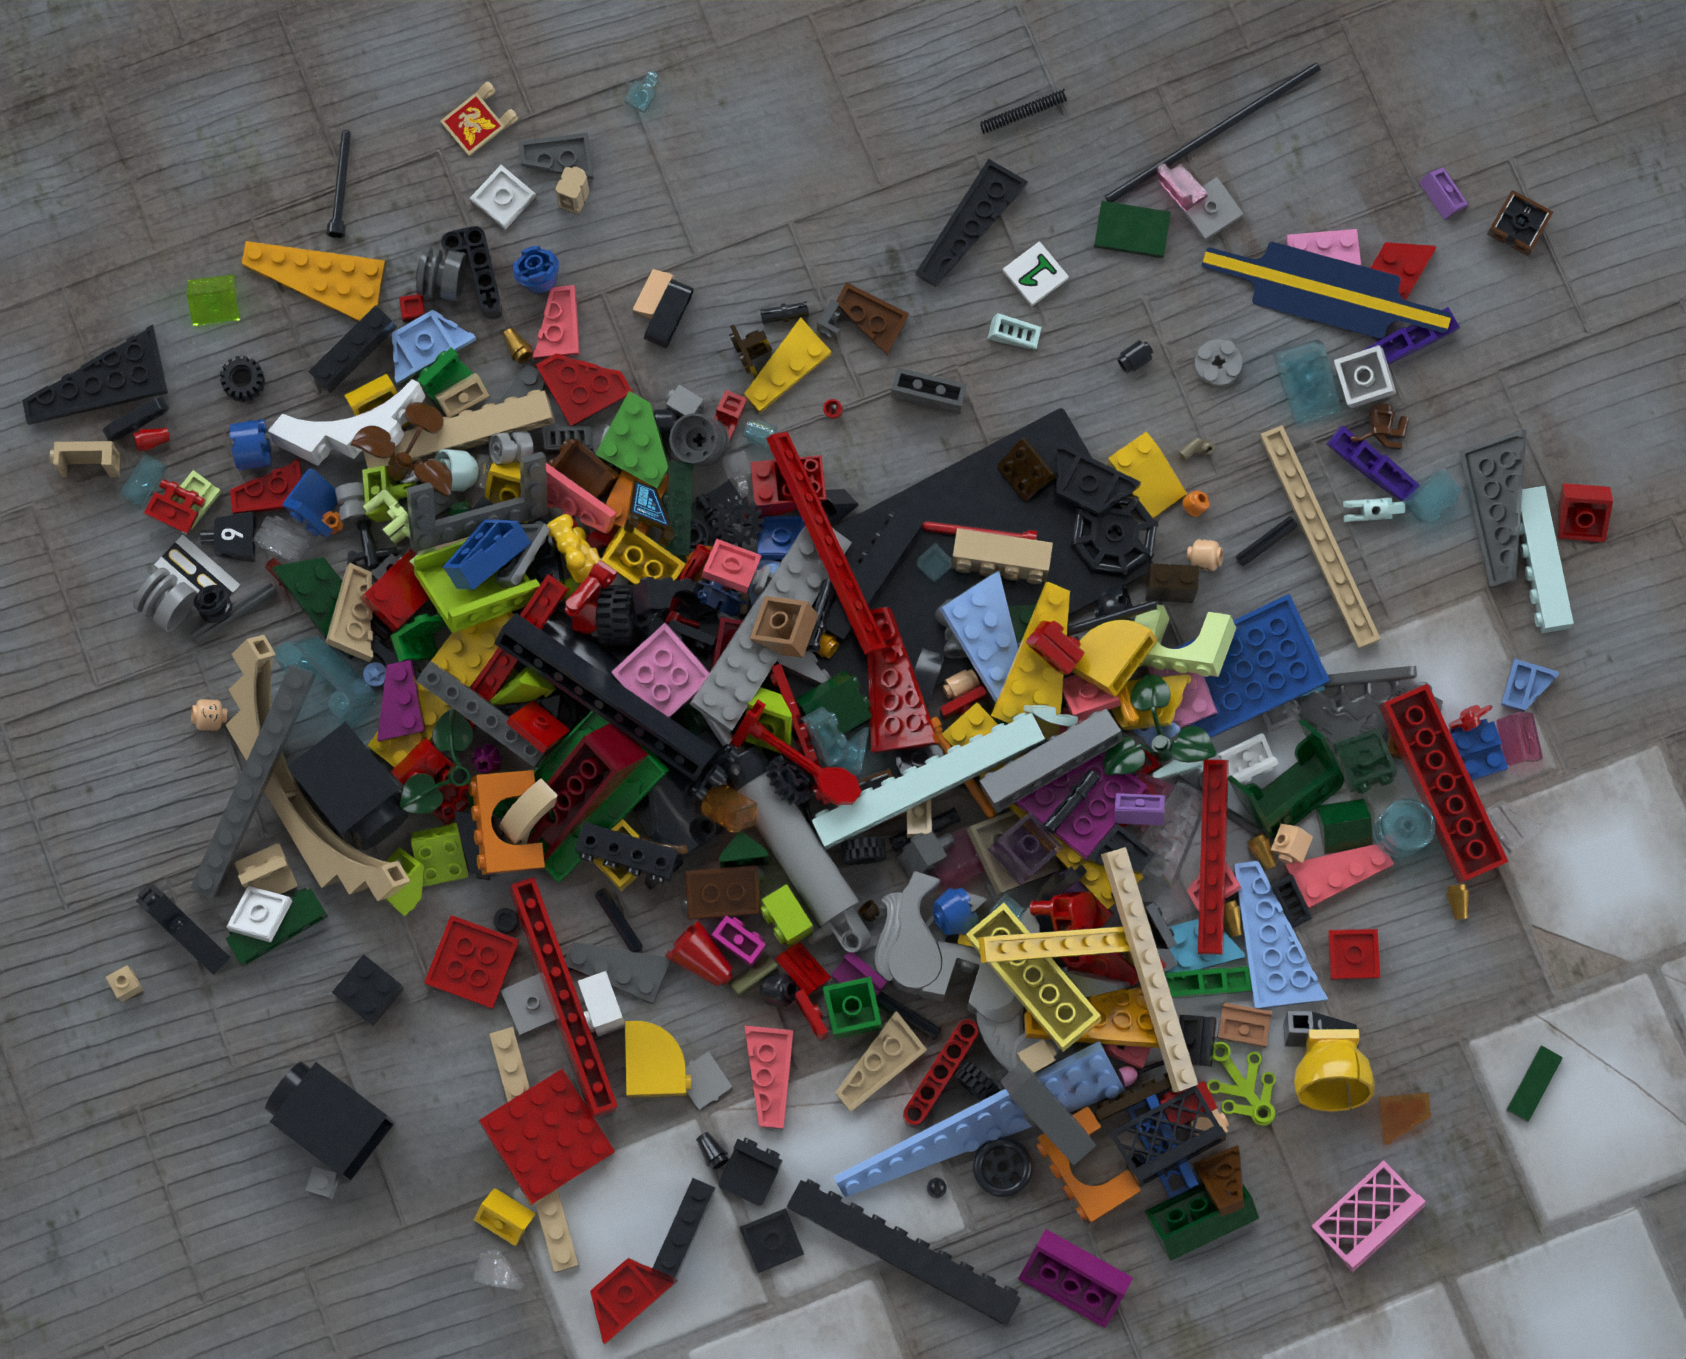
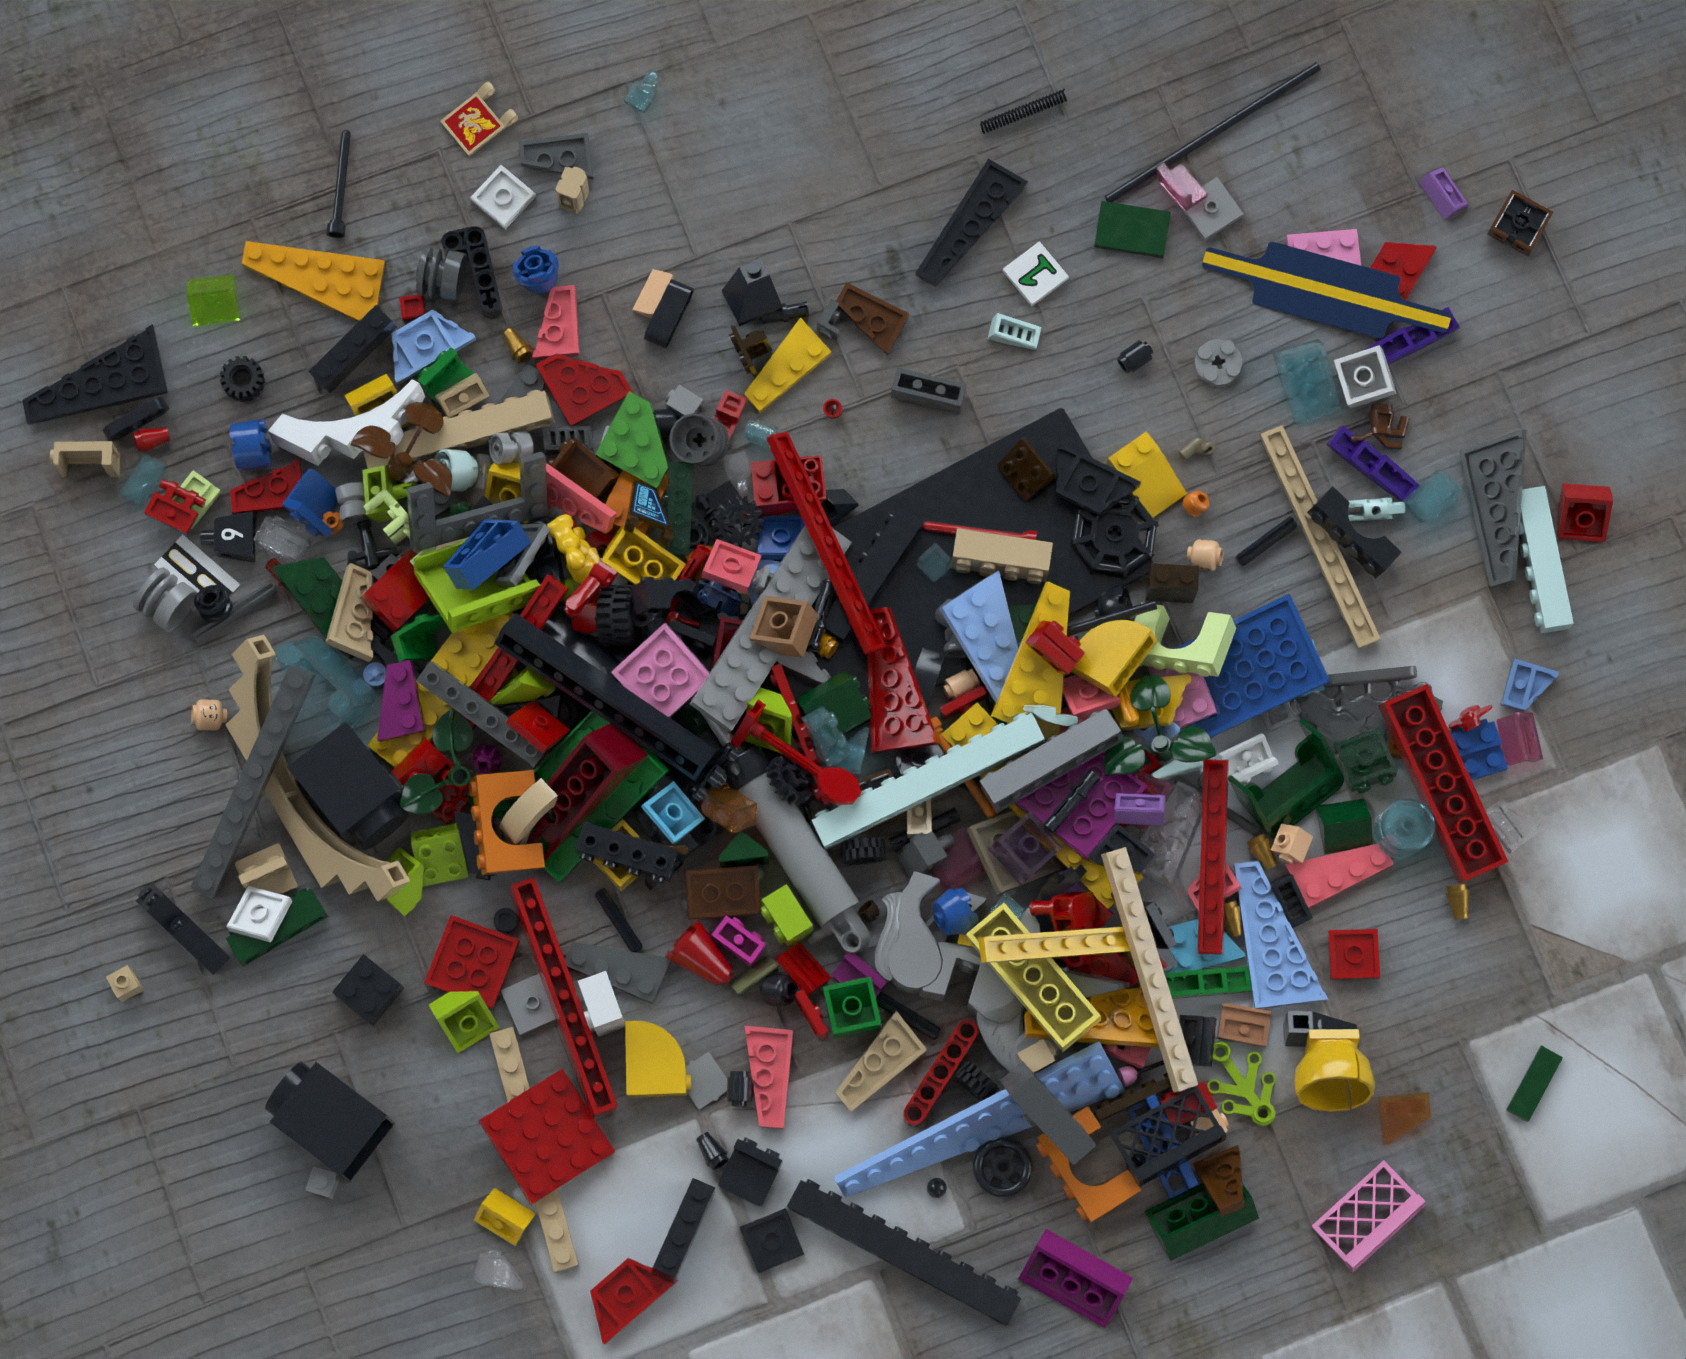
none -> lime slope [428,991,500,1053]
none -> medium azure slope [641,781,705,844]
none -> black slope [721,258,783,327]
none -> black brick [727,1071,752,1107]
none -> black arch [1307,486,1402,579]

